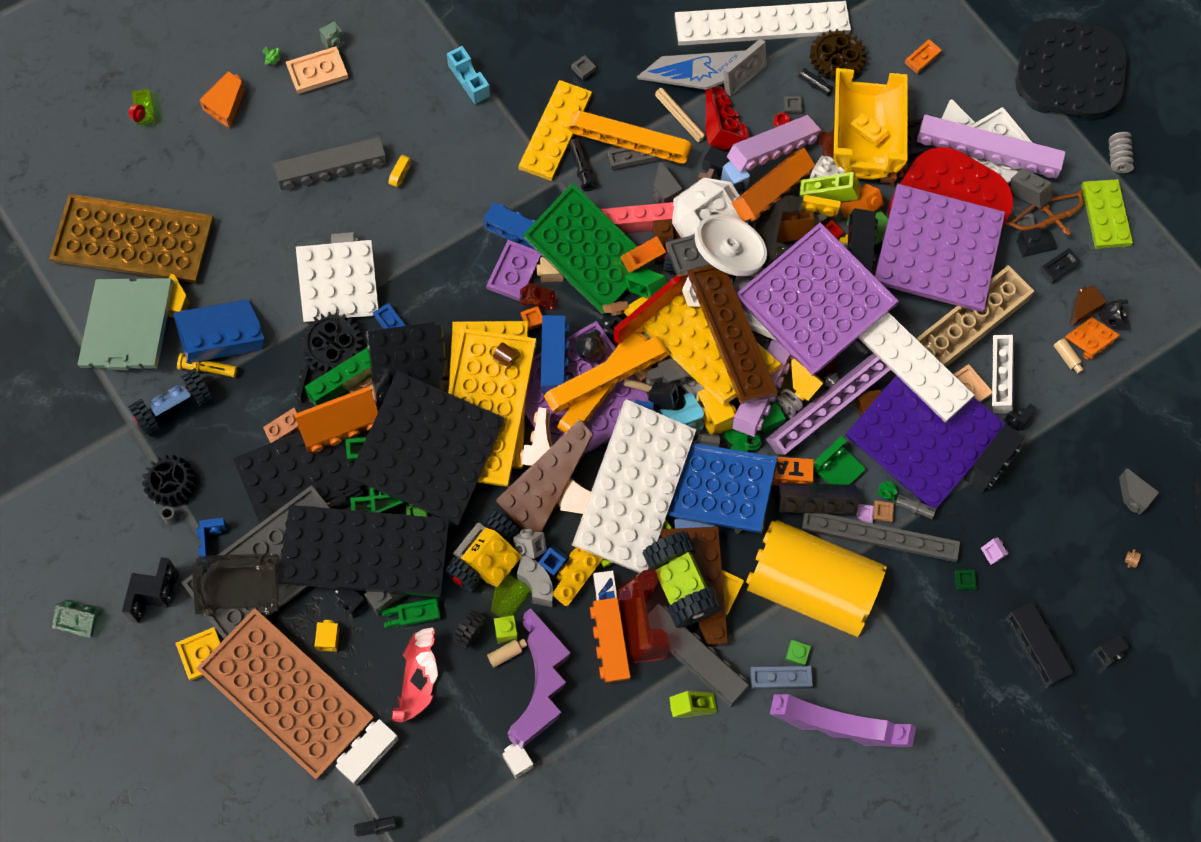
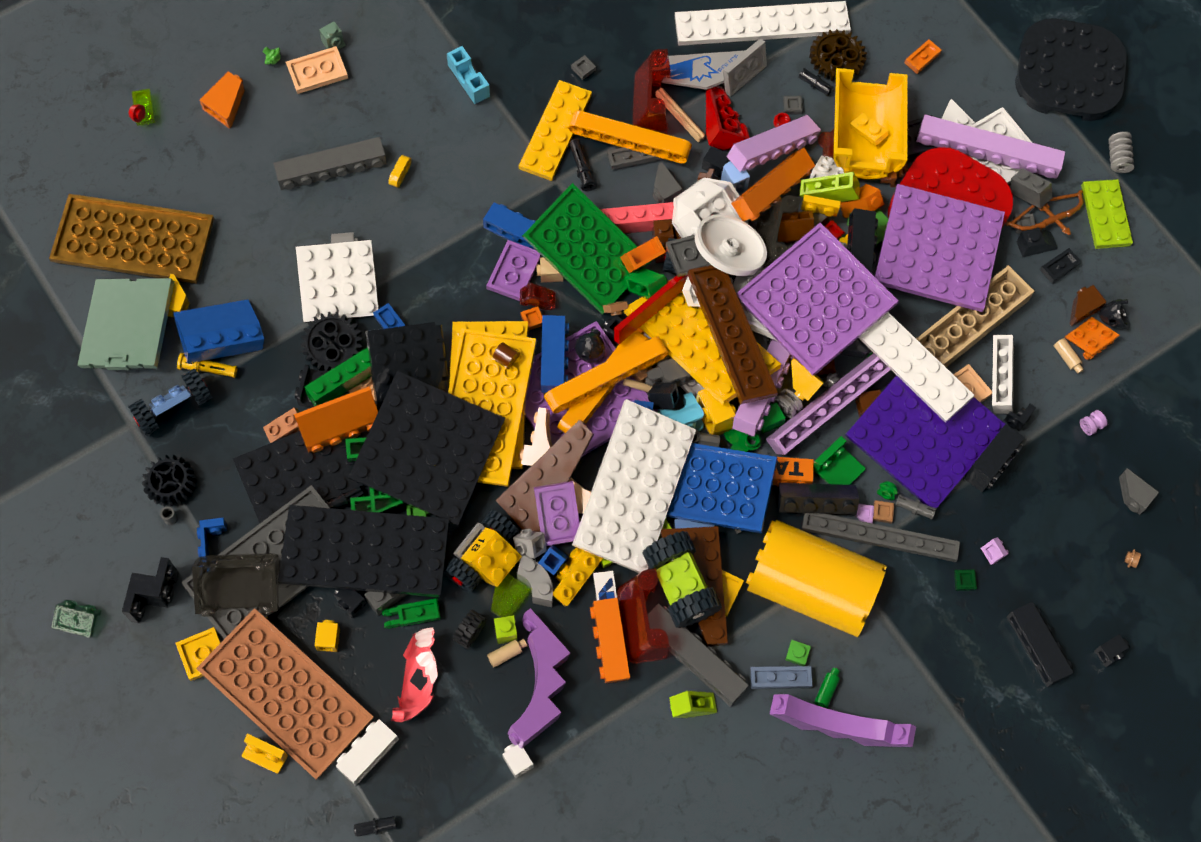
none -> yellow bracket [242,734,288,774]
none -> medium lavender plate [534,481,580,546]
none -> clear red windscreen [633,49,671,134]
none -> green cylinder [814,668,840,708]
none -> lavender wheel [1080,410,1107,435]

